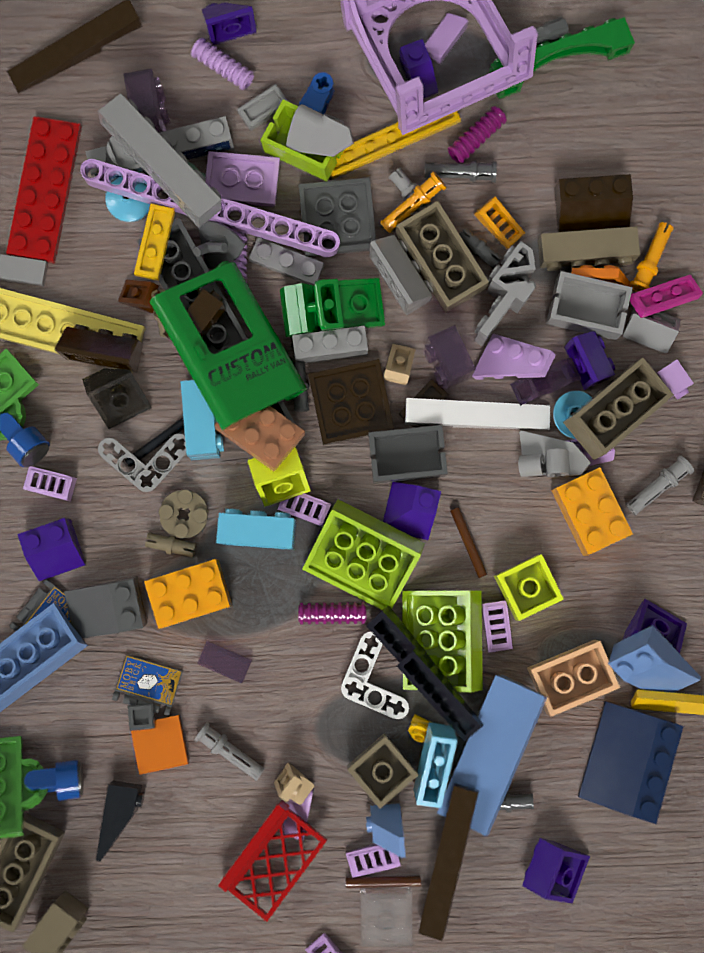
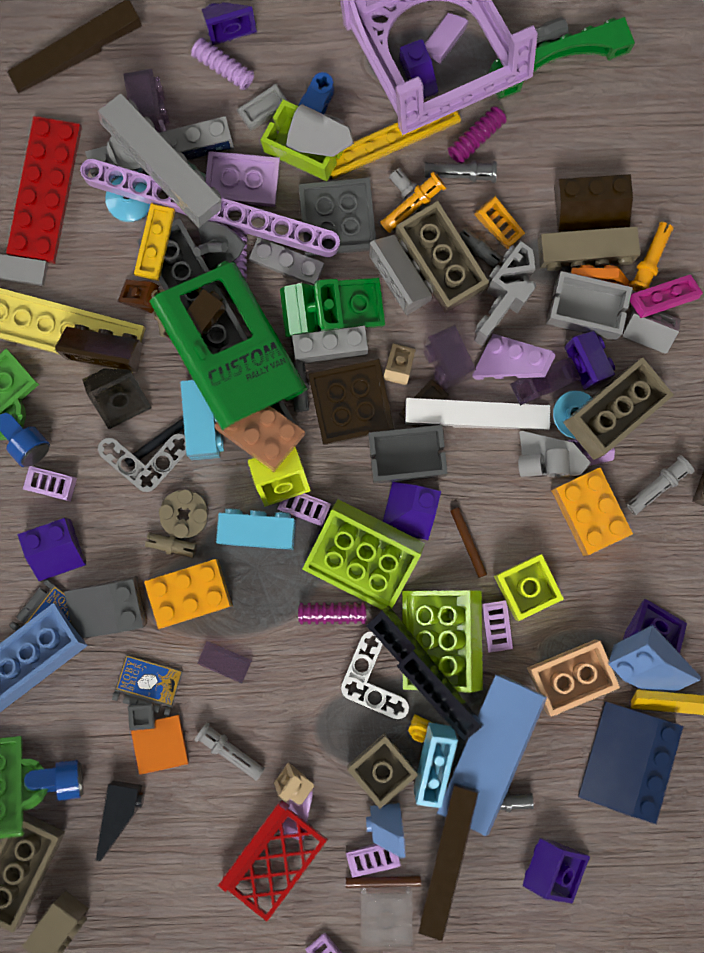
lavender brick [656,360,694,400] -> none

